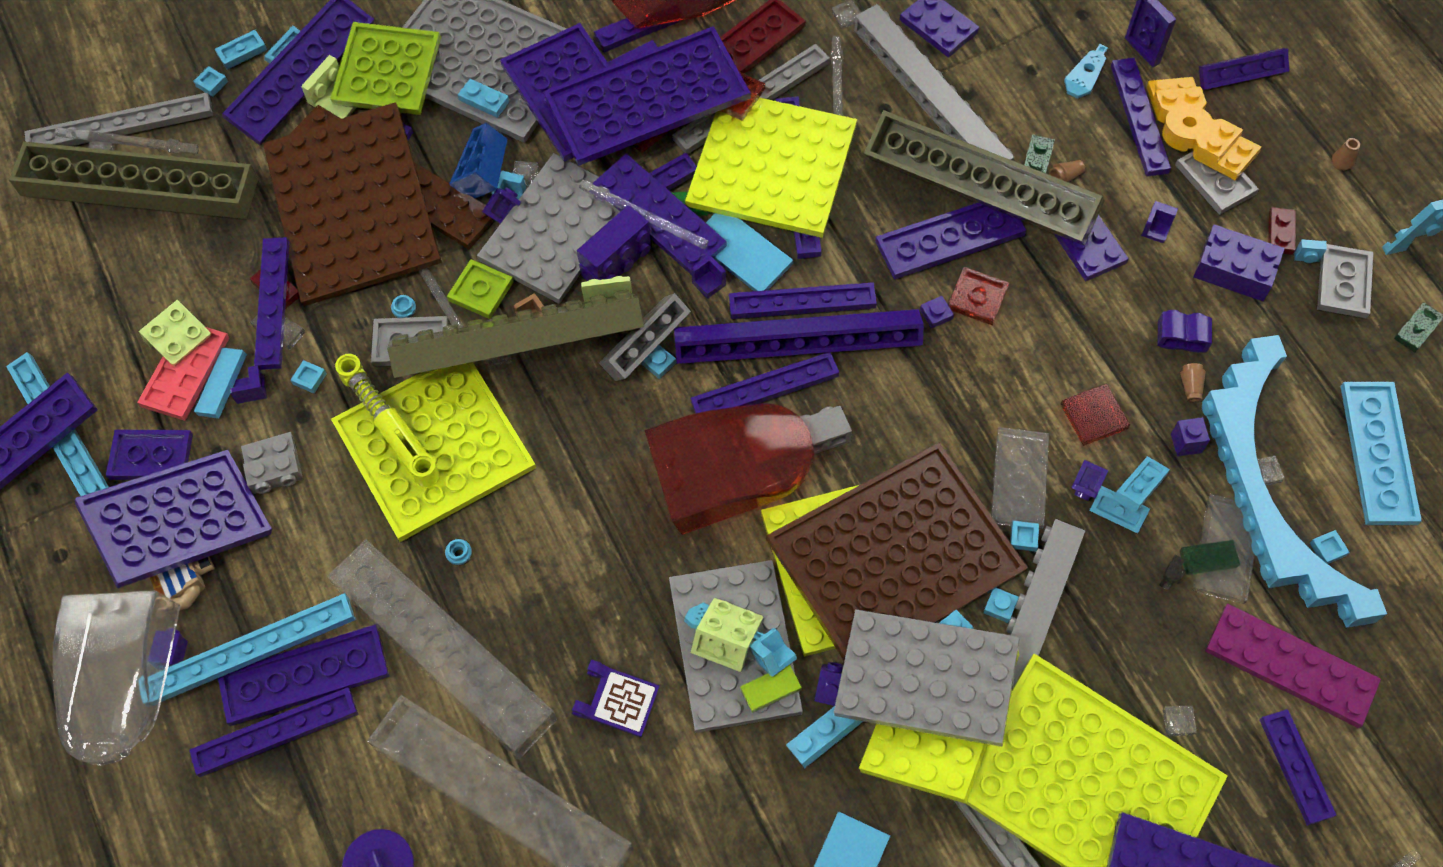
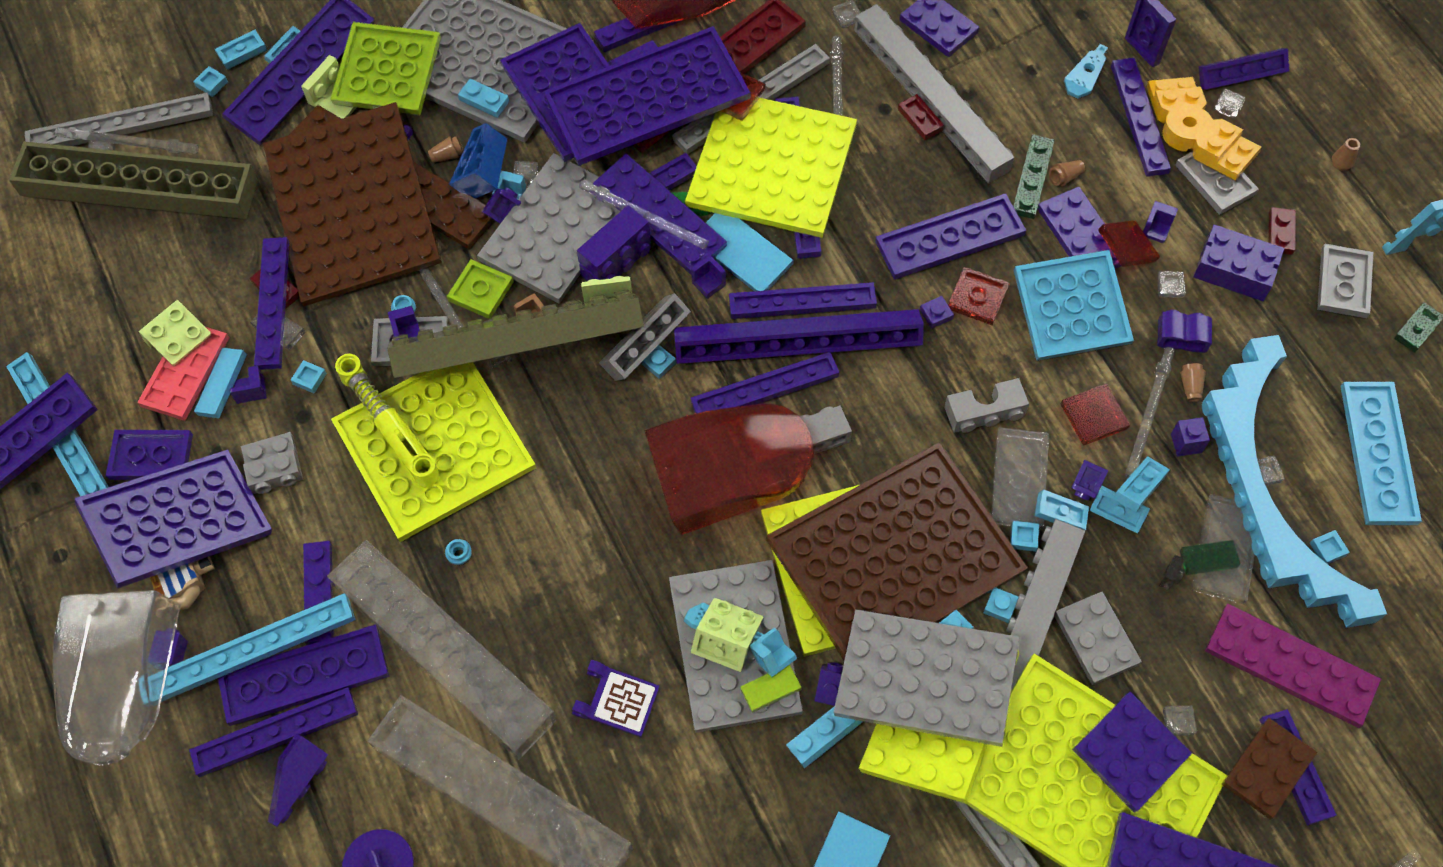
olive brick [864,110,1105,245] -> none
medium azure plate [1294,240,1327,263] -> none
none -> dark purple slope [268,734,328,827]
none -> dark purple plate [303,541,334,645]
none -> dark purple panel [388,306,420,338]
none -> medium nougat cone [428,136,464,163]
none -> dark red plate [898,94,944,141]
none -> light grey arch [944,378,1029,433]
none -> medium azure plate [1013,250,1134,361]
none -> medium azure plate [1035,490,1089,530]
none -> light grey plate [1054,591,1142,685]
none -> dark purple plate [1072,692,1192,812]
none -> clear red tile [1098,220,1160,267]
none -> clear bar [1125,347,1175,479]
none -> clear plate [1157,271,1186,298]
none -> clear tile [1214,89,1246,118]
none -> reddish brown plate [1222,717,1317,820]

